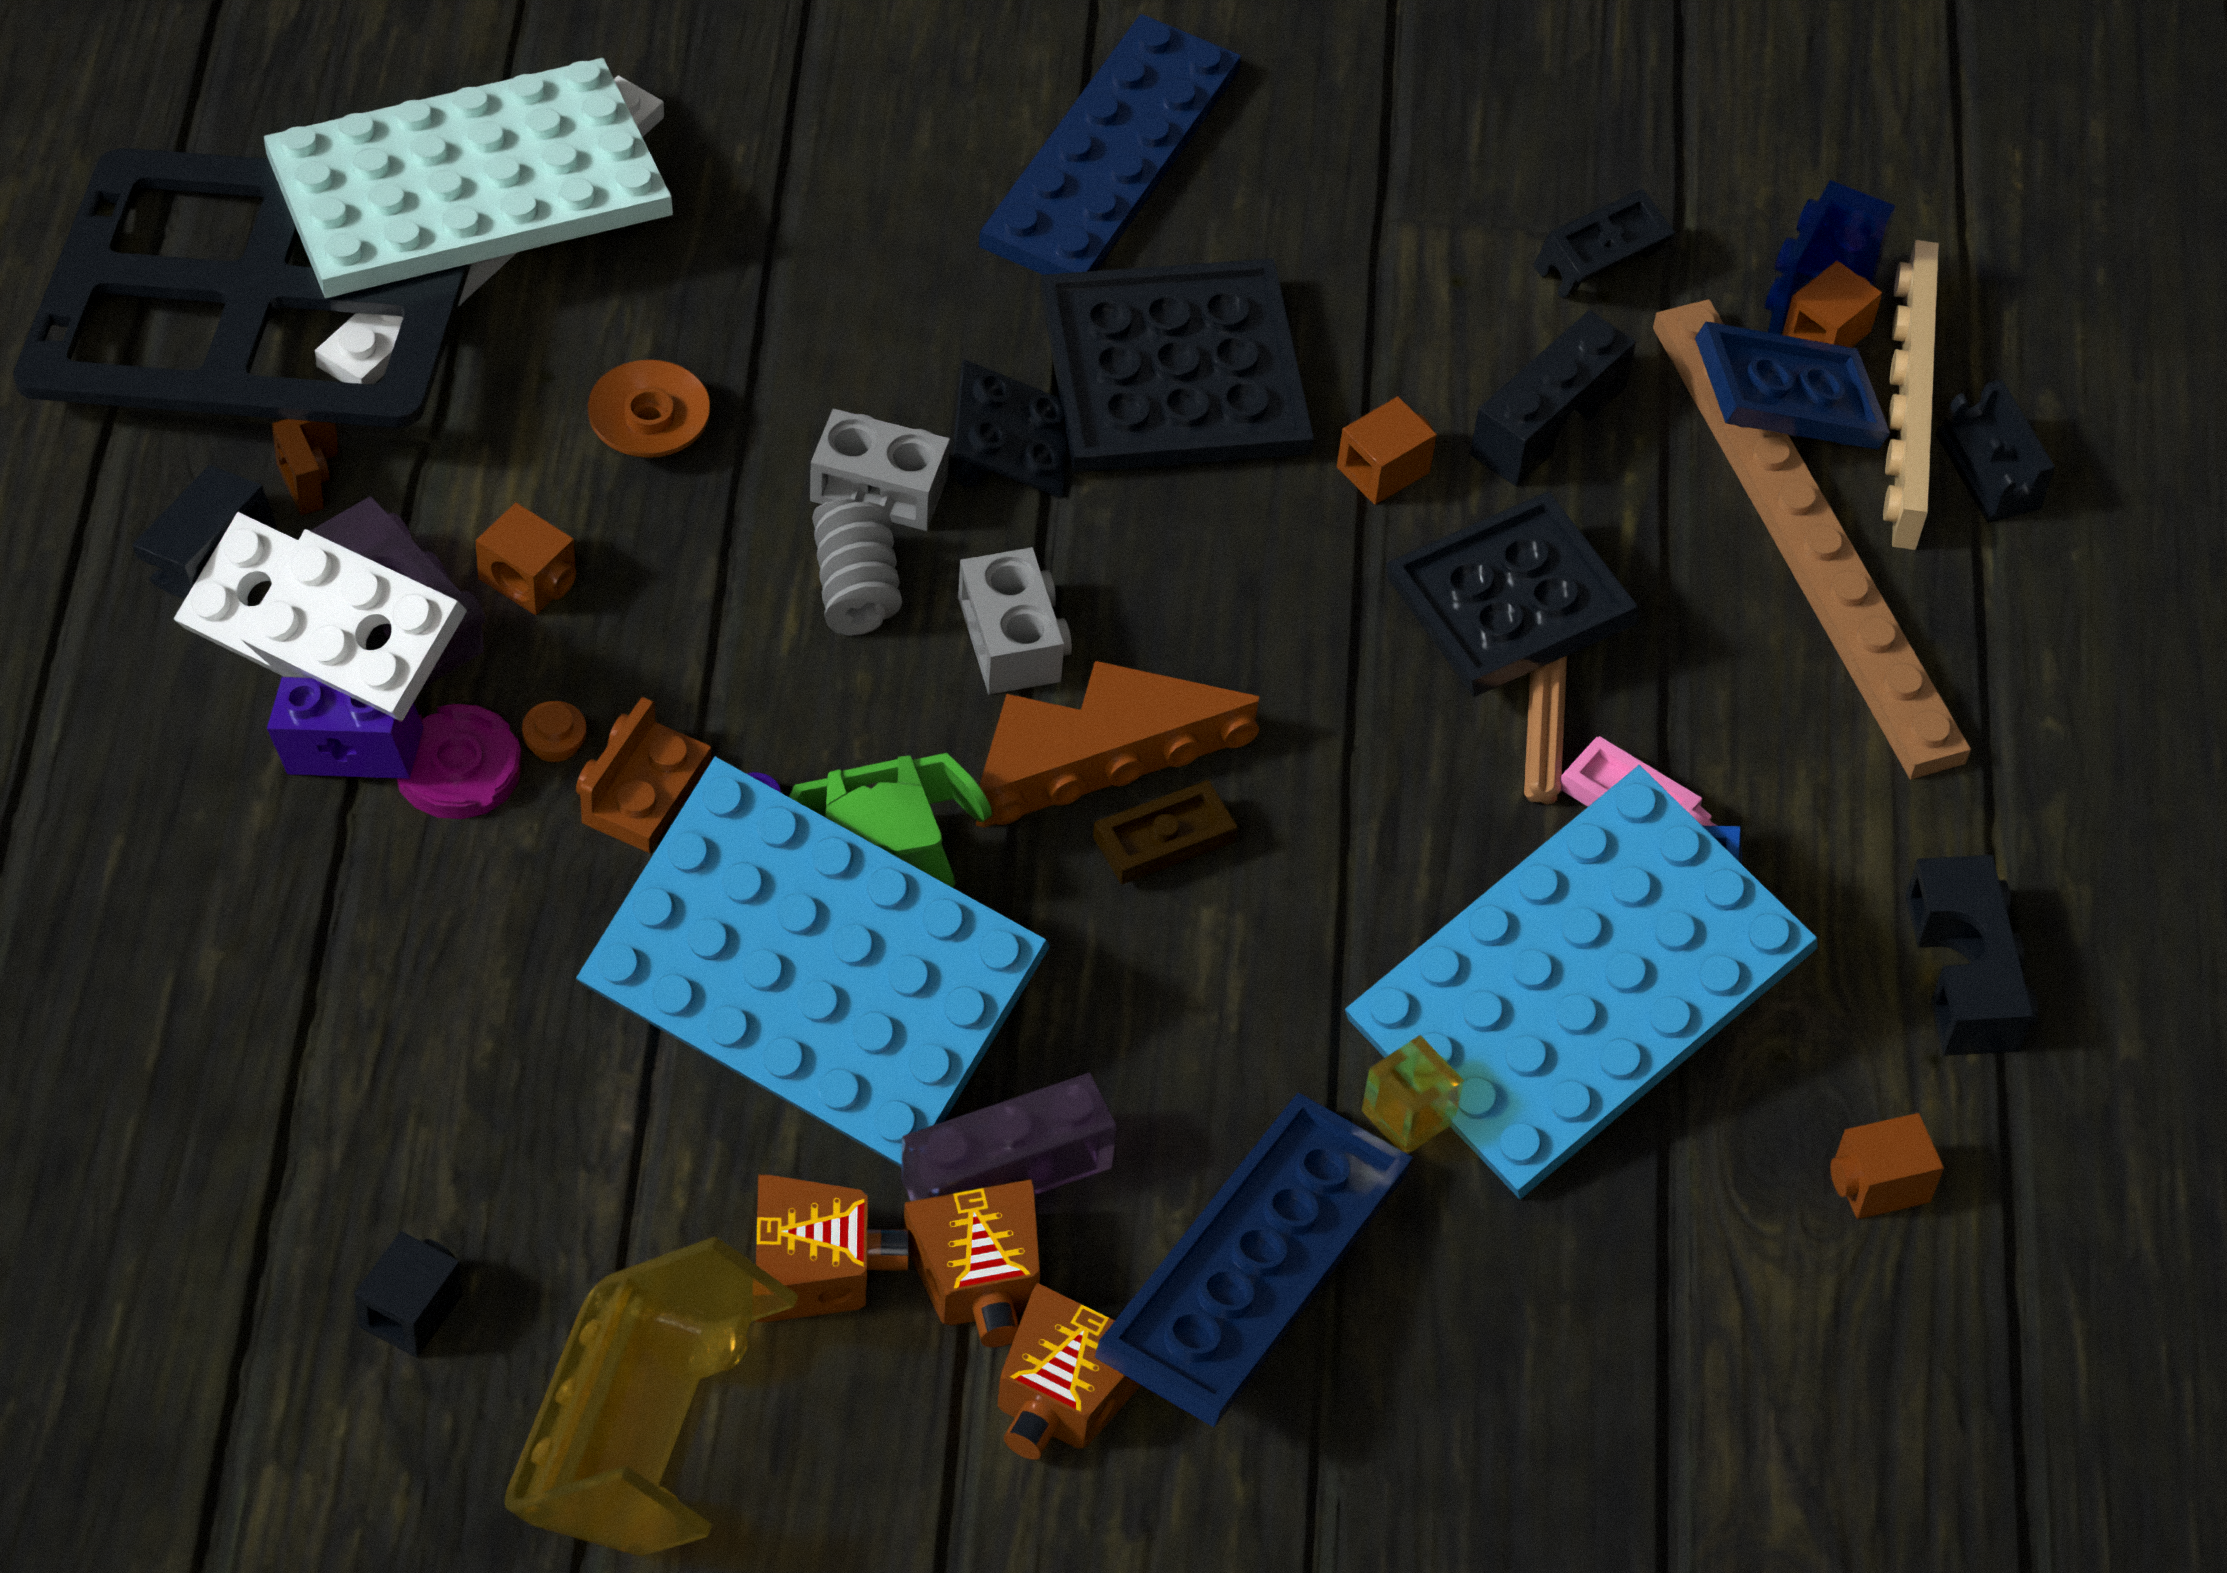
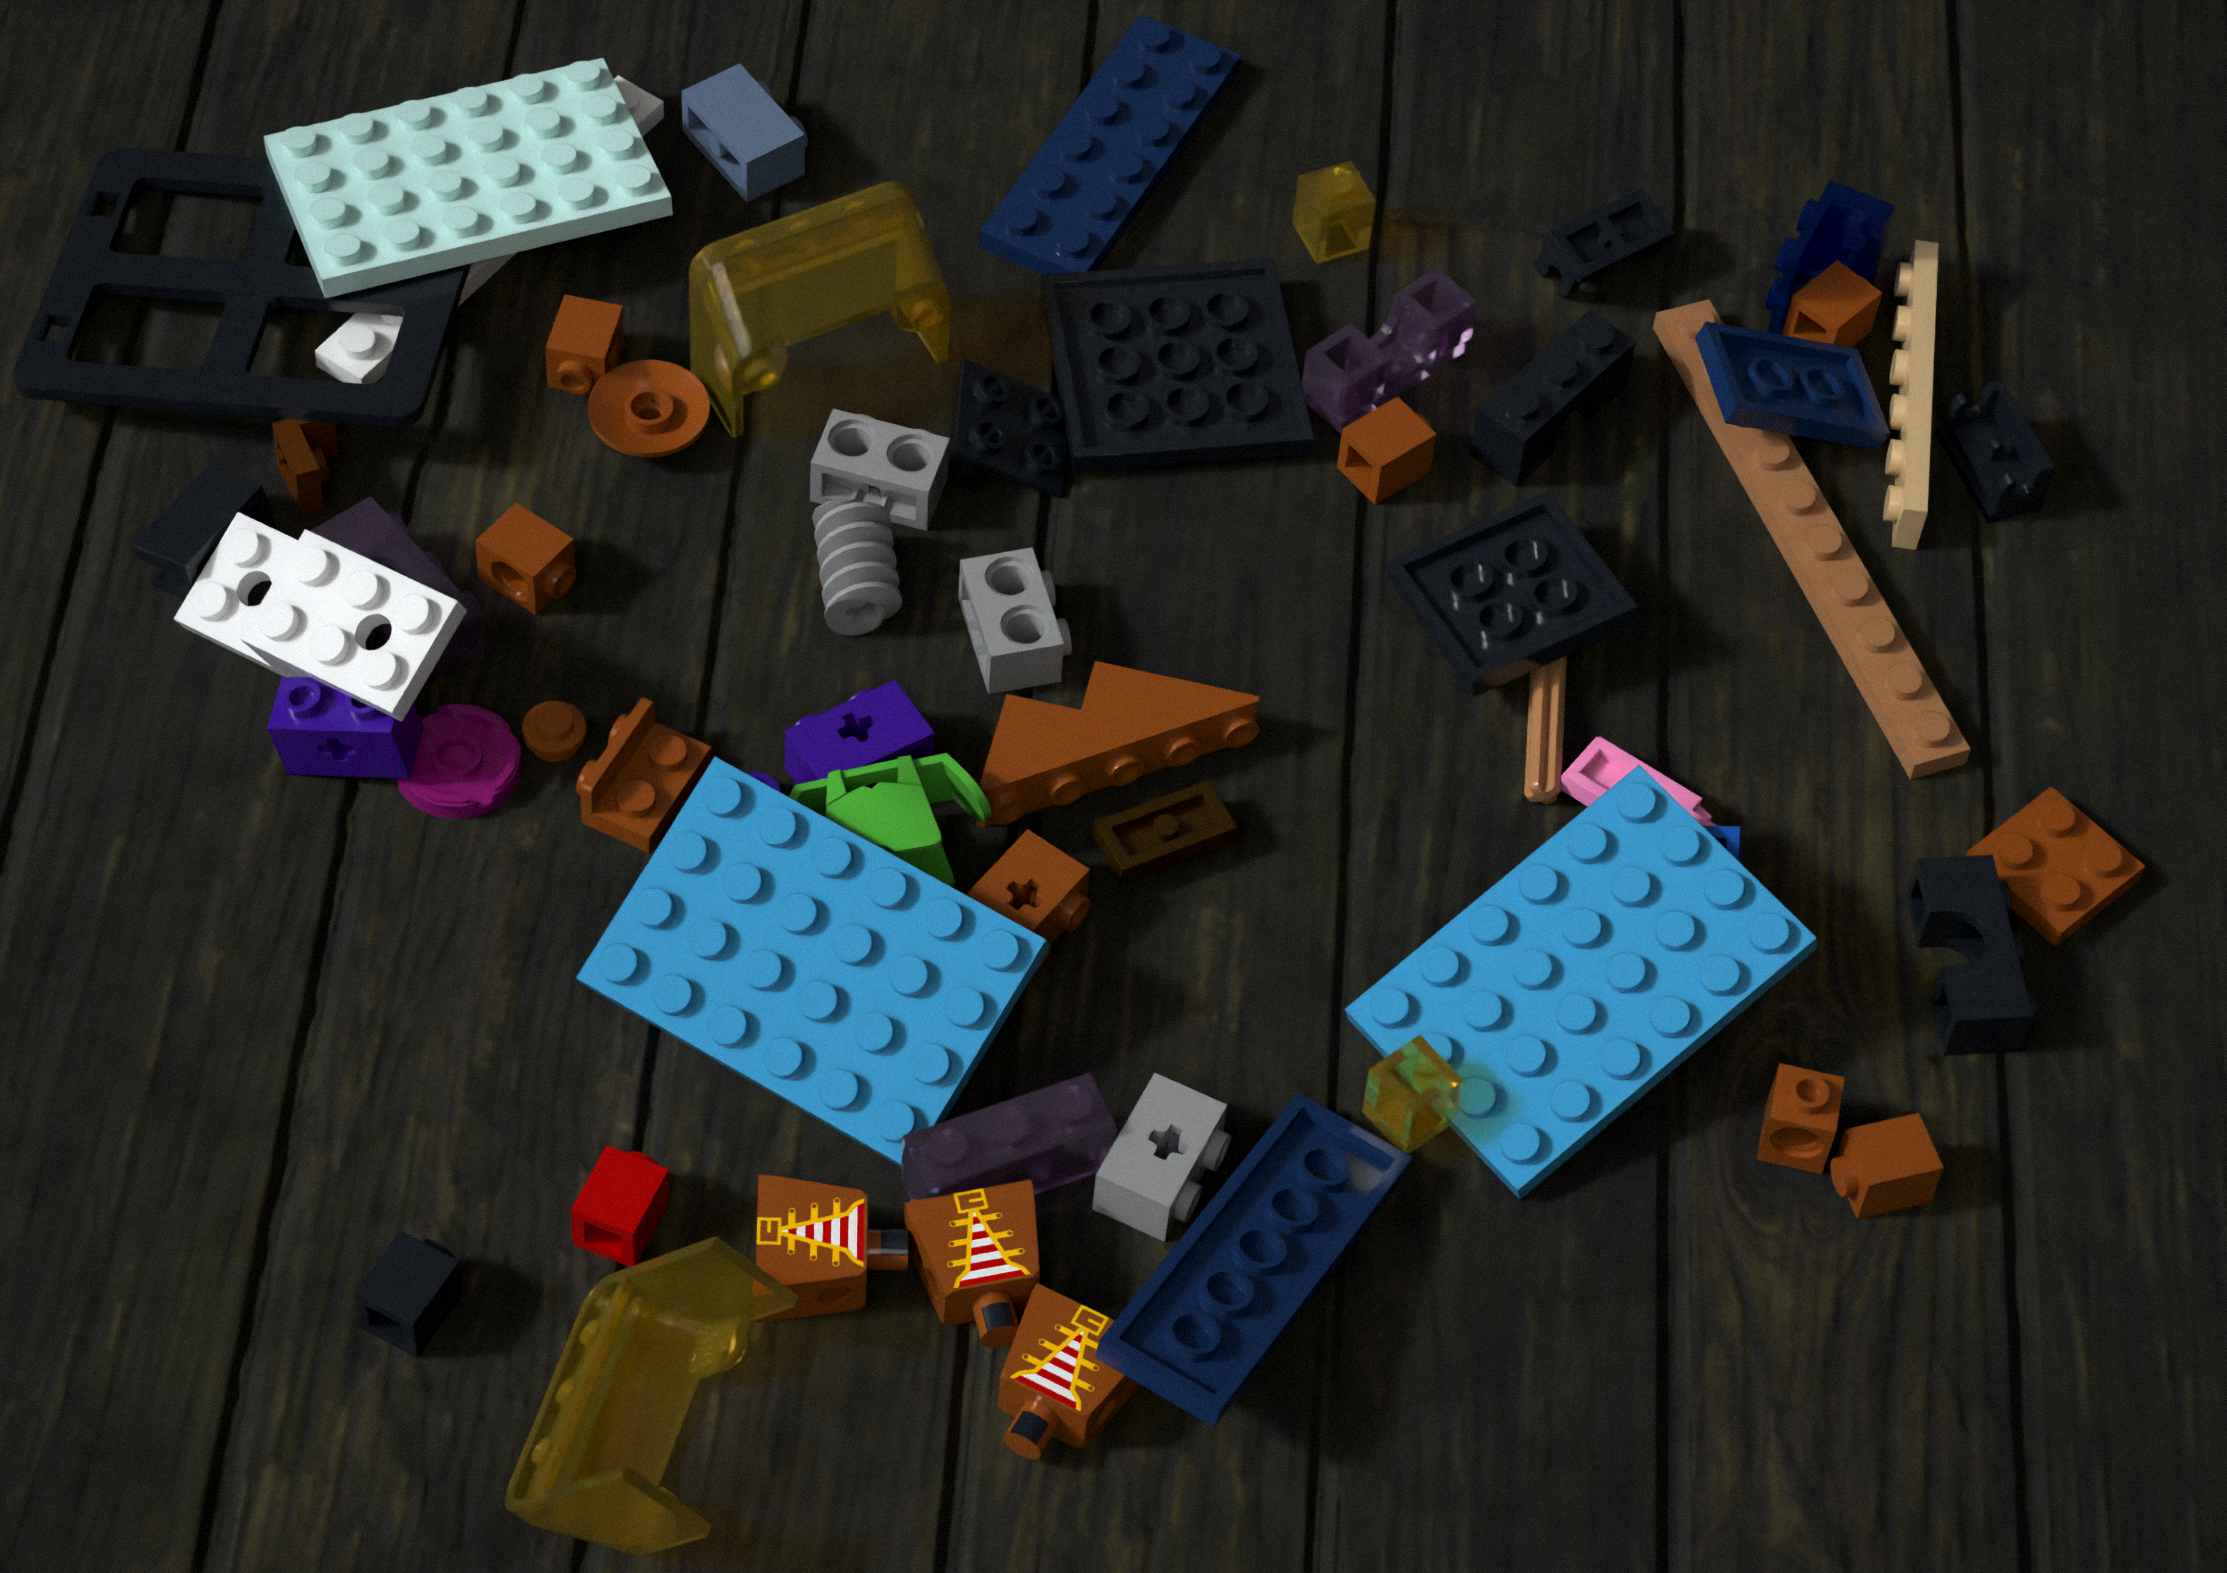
none -> dark orange brick [545,294,624,395]
none -> red brick [571,1145,670,1269]
none -> sand blue brick [682,63,808,202]
none -> clear yellow windscreen [689,181,951,438]
none -> dark purple brick [785,680,935,789]
none -> dark orange brick [966,829,1091,973]
none -> light grey brick [1092,1073,1231,1242]
none -> clear yellow brick [1292,161,1376,264]
none -> clear purple arch [1302,267,1478,434]
none -> dark orange brick [1756,1063,1845,1174]
none -> dark orange plate [1966,786,2145,947]

